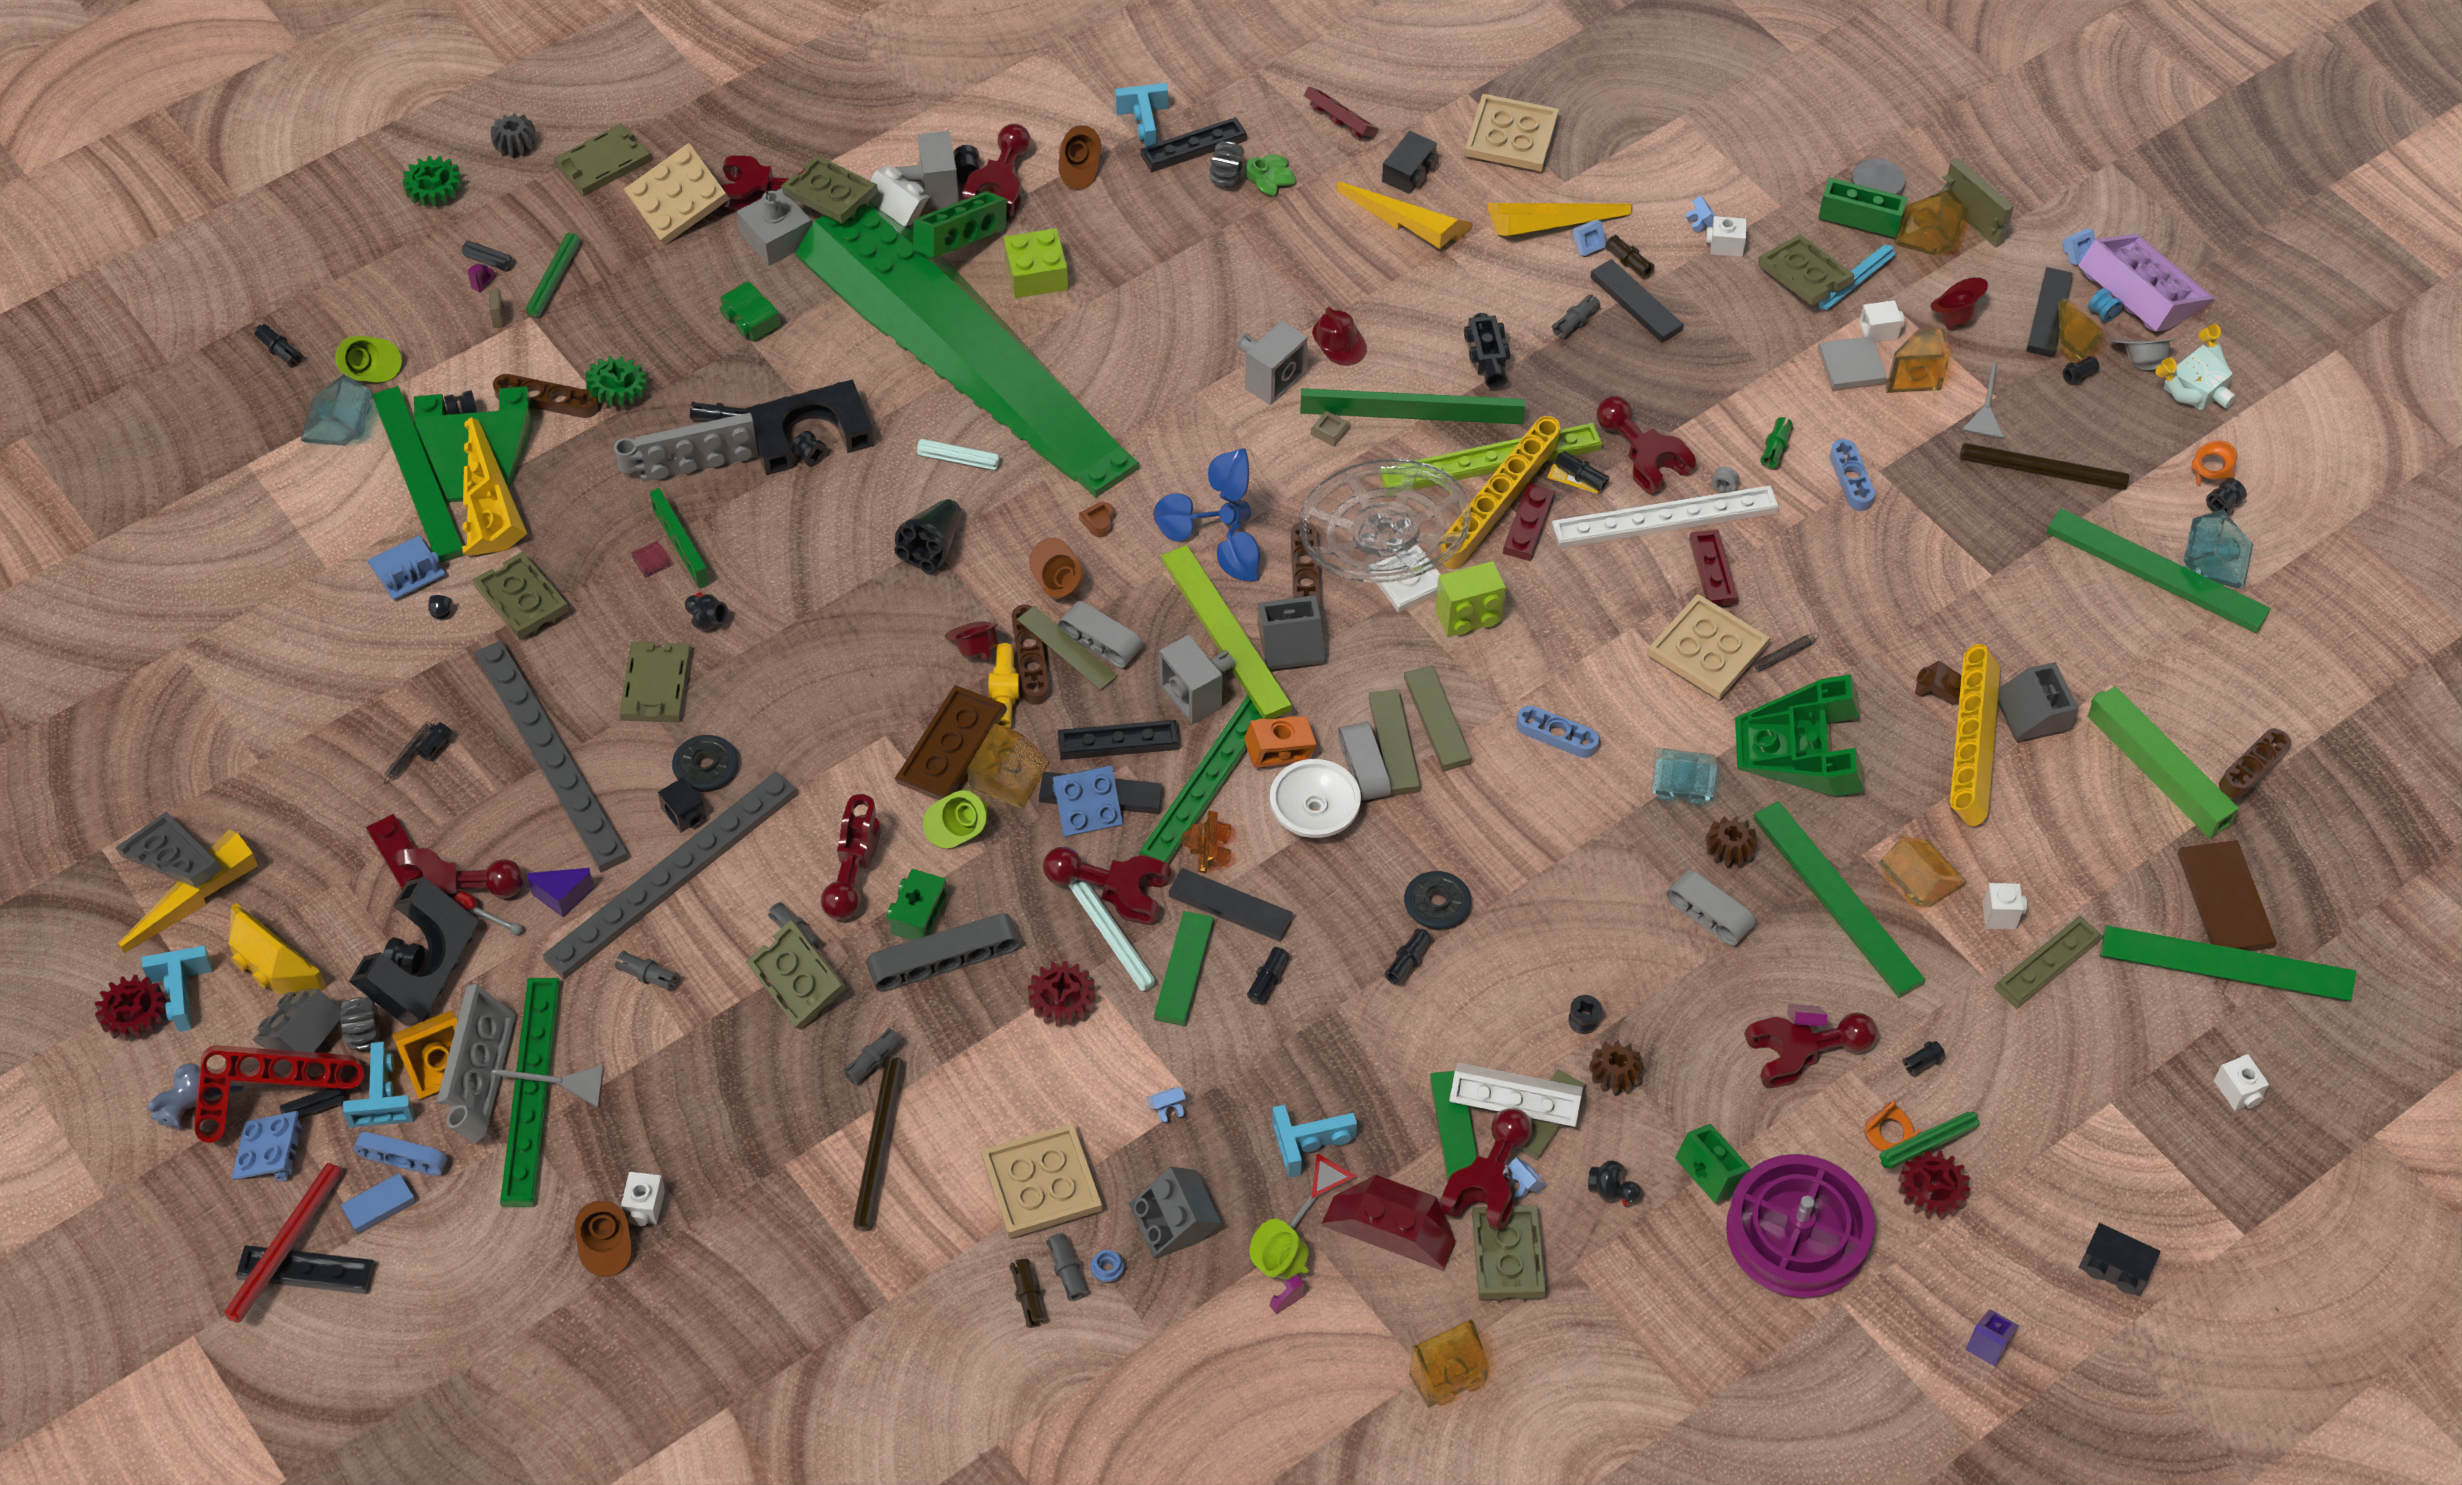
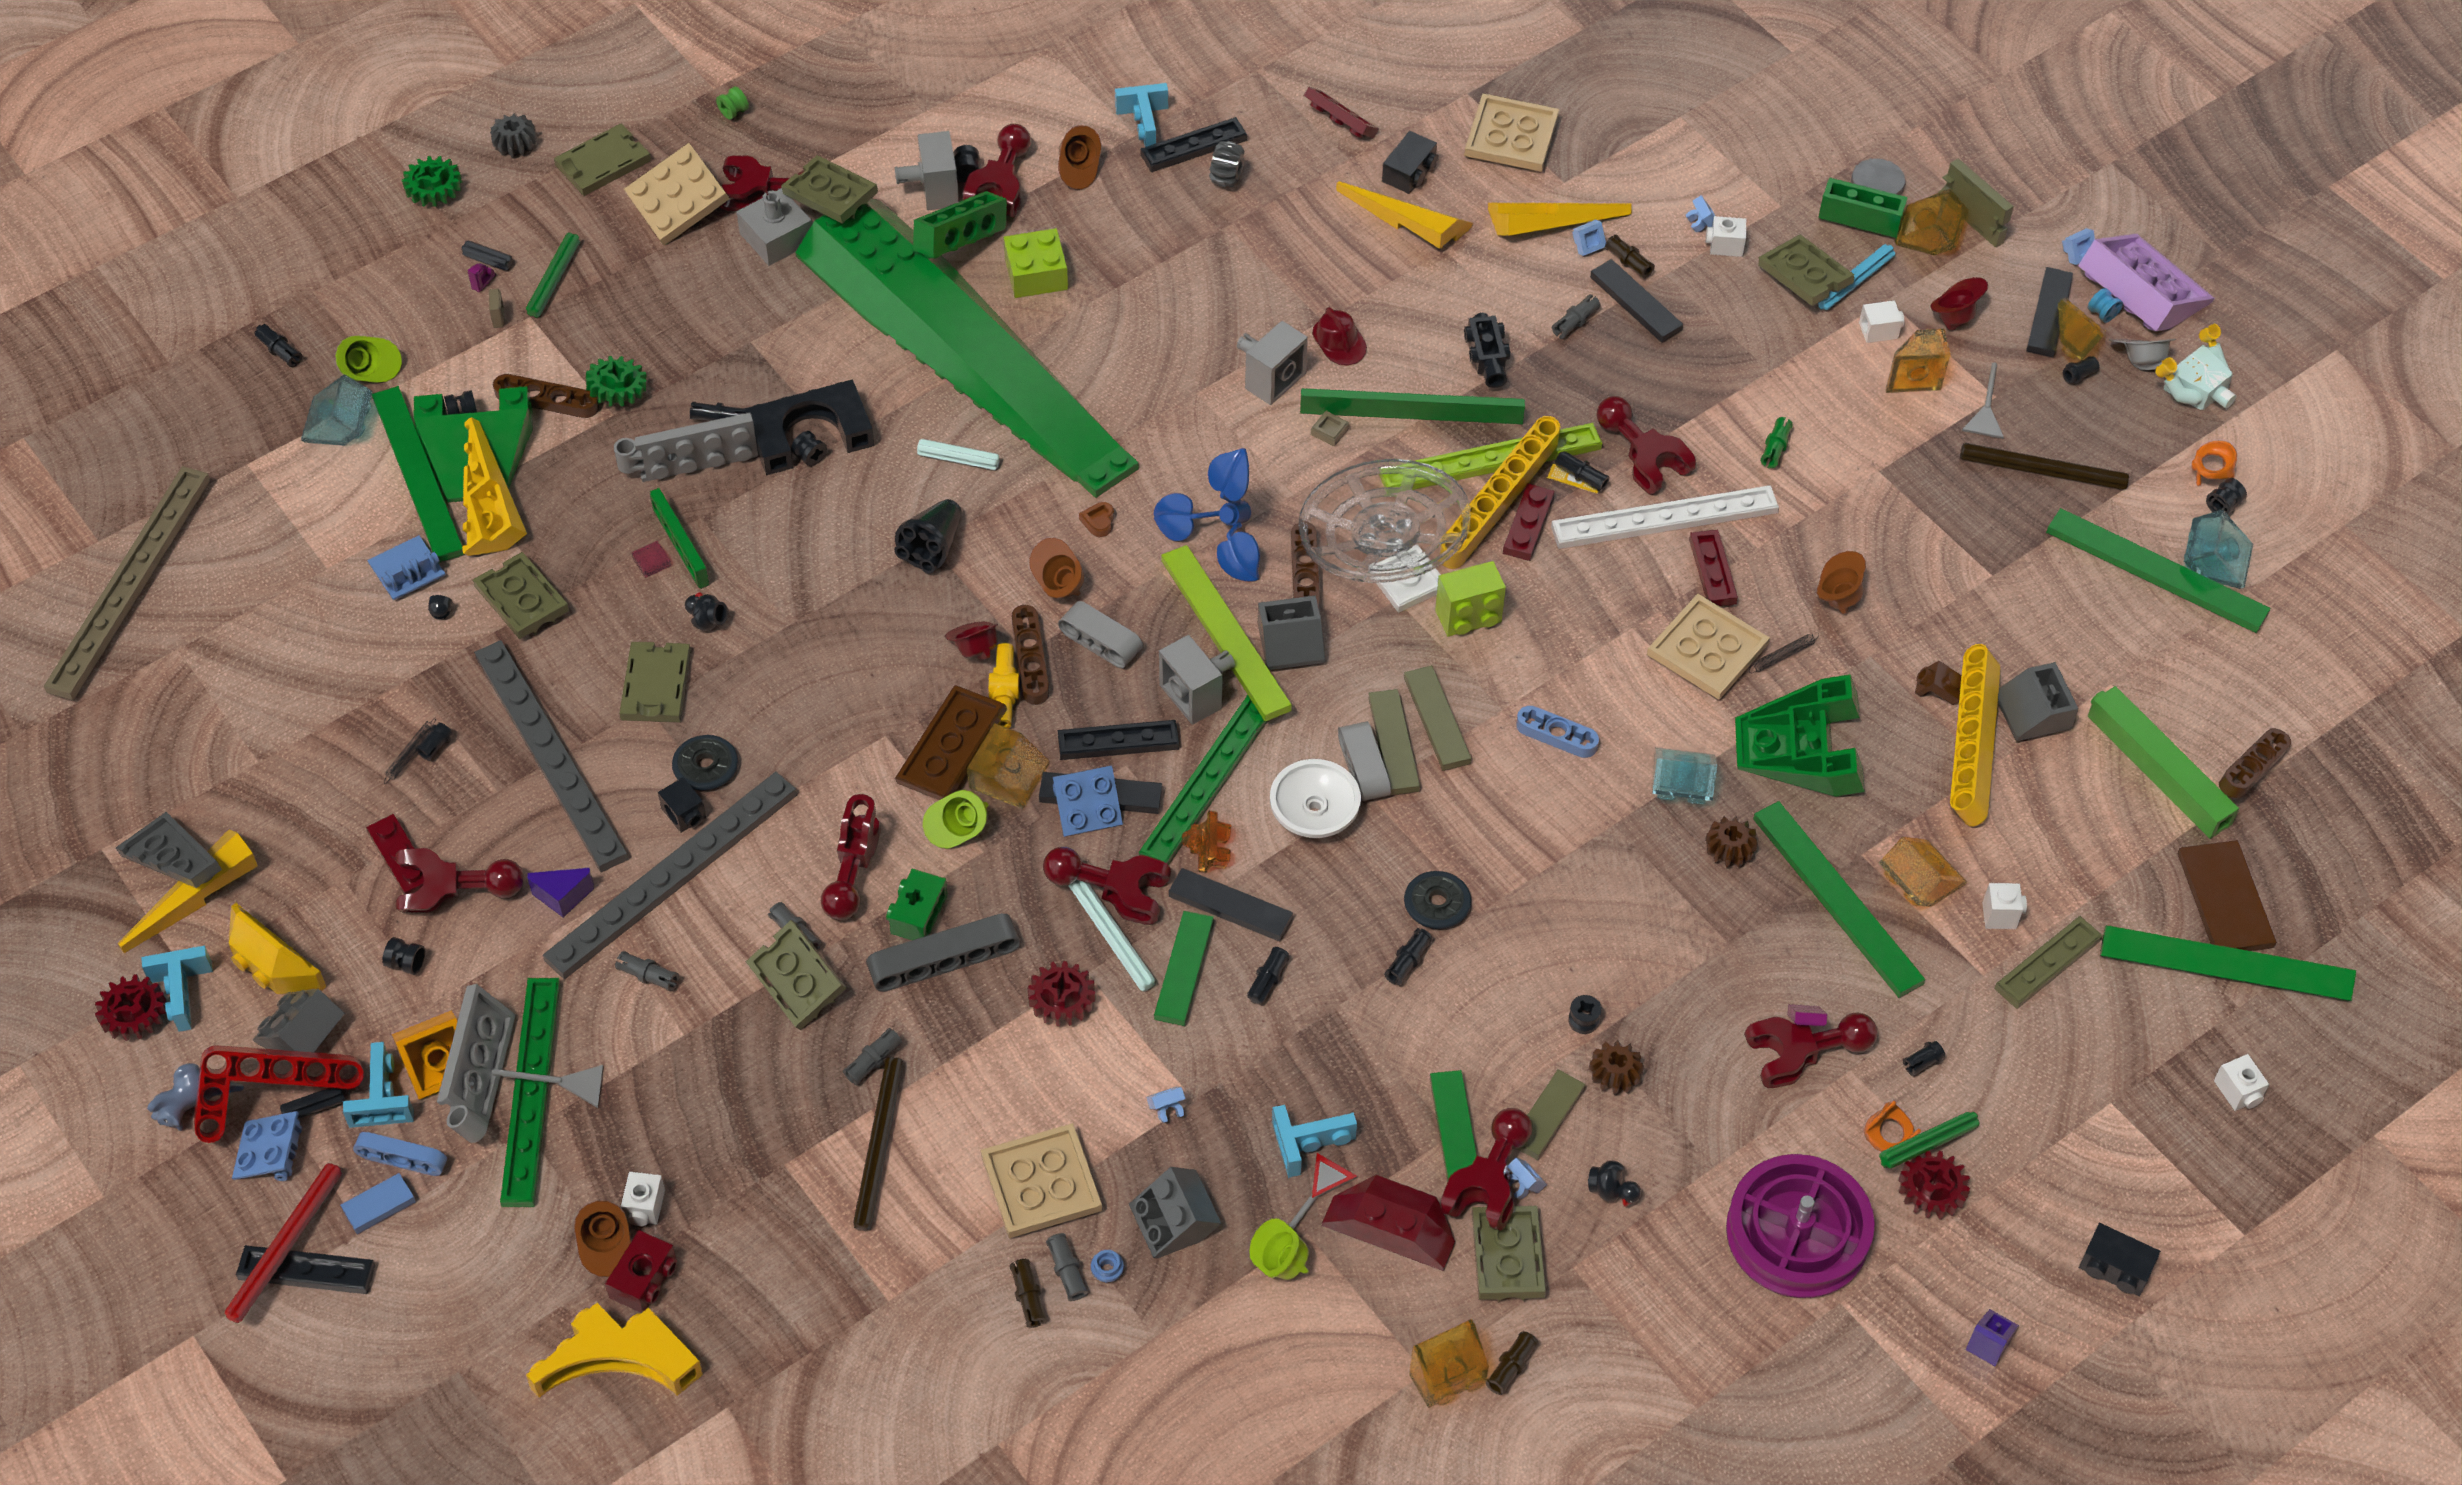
dark grey gear [340,997,382,1050] -> none
black arch [349,877,479,1026] -> none
hinge [453,890,523,935] -> none
green brick [720,281,781,341] -> none
white brick [868,166,930,227] -> none
olive sticker [1017,606,1117,690] -> none
orange brick [1244,716,1317,767] -> none
bright green plate [1245,154,1296,196] -> none
magenta tile [1270,1275,1304,1315] -> none
white panel [1449,1063,1583,1127] -> none
light grey beam [1666,870,1756,946] -> none
green brick [1675,1124,1751,1204] -> none
light grey bush [1711,467,1739,493] -> none
light grey tile [1818,336,1887,390] -> none
medium blue beam [1830,439,1875,511] -> none
none -> dark tan plate [44,466,210,700]
none -> yellow arch [526,1303,703,1398]
none -> dark red brick [605,1230,677,1313]
none -> bright green wheel [716,86,749,120]
none -> dark brown pin [1486,1331,1538,1395]
none -> dark orange piece [1817,551,1866,614]

